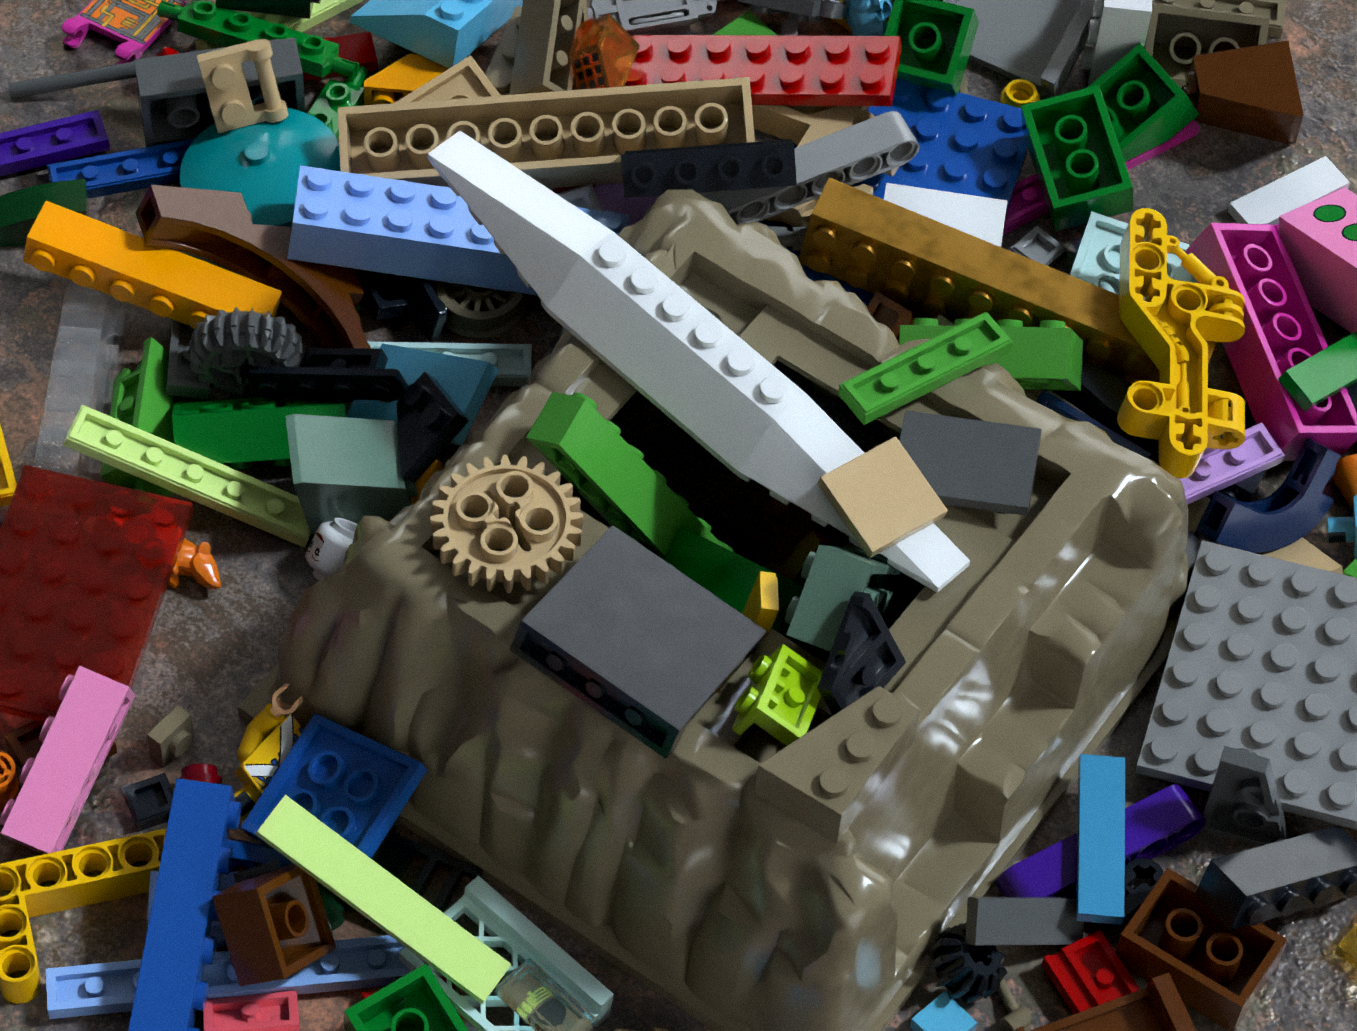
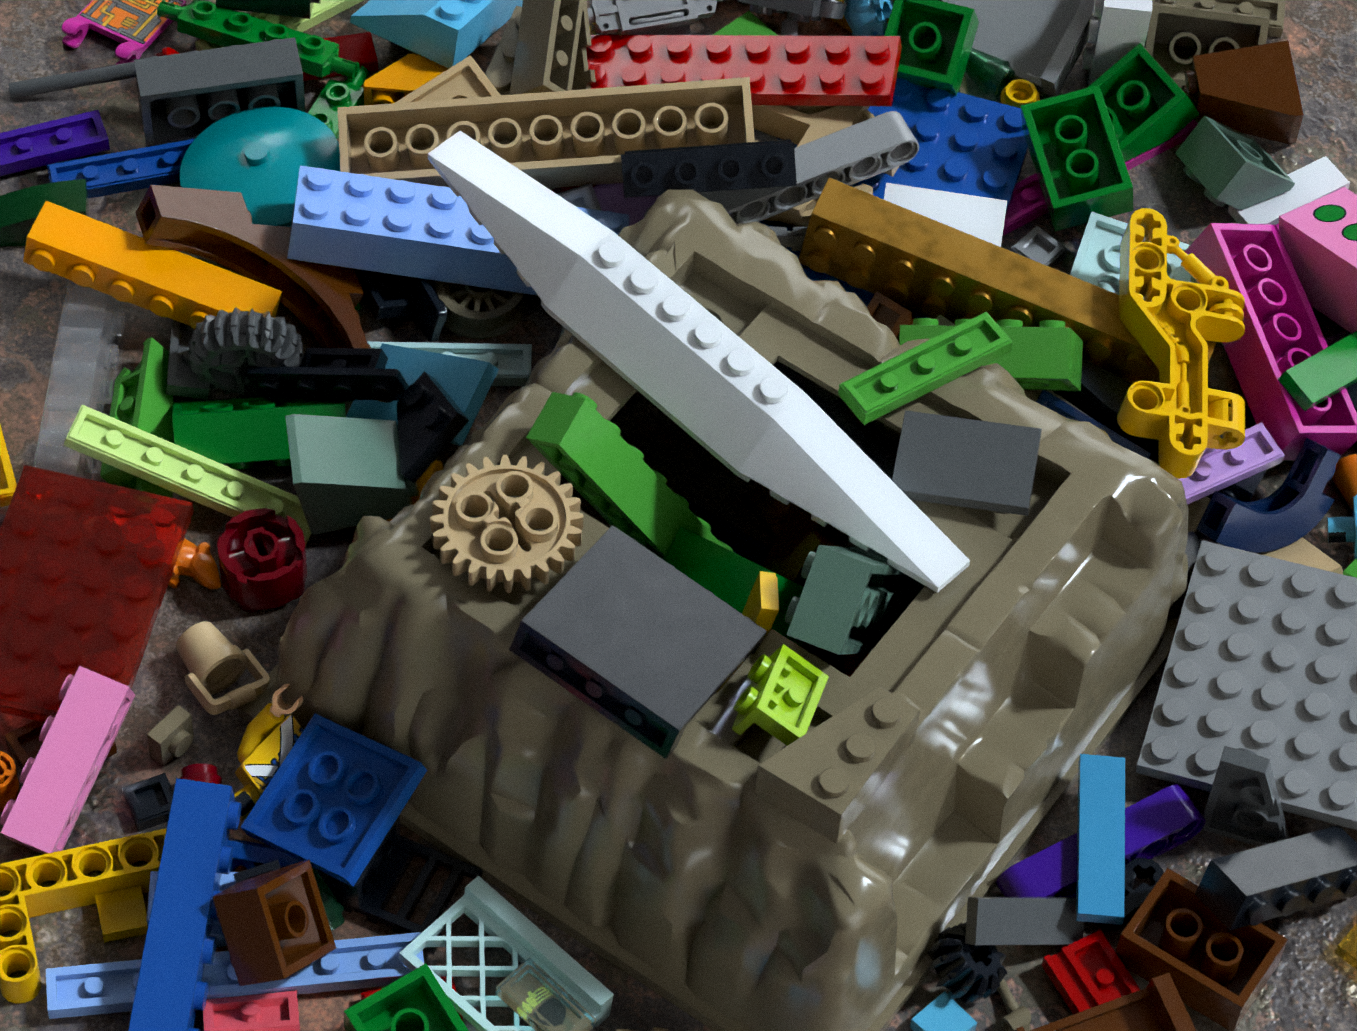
tan plate [197,39,289,134] -> none
yellowish green tile [255,795,512,1004] -> none
white head [305,517,357,581] -> none
clear orange slope [569,14,640,90] -> none
tan tile [817,436,948,559] -> none
black wing [817,591,906,716] -> none
none -> yellow tile [95,885,148,942]
none -> tan piece [176,621,270,715]
none -> dark red brick [217,508,307,613]
none -> clear green cone [965,47,1015,97]
none -> sand green slope [1175,116,1295,210]

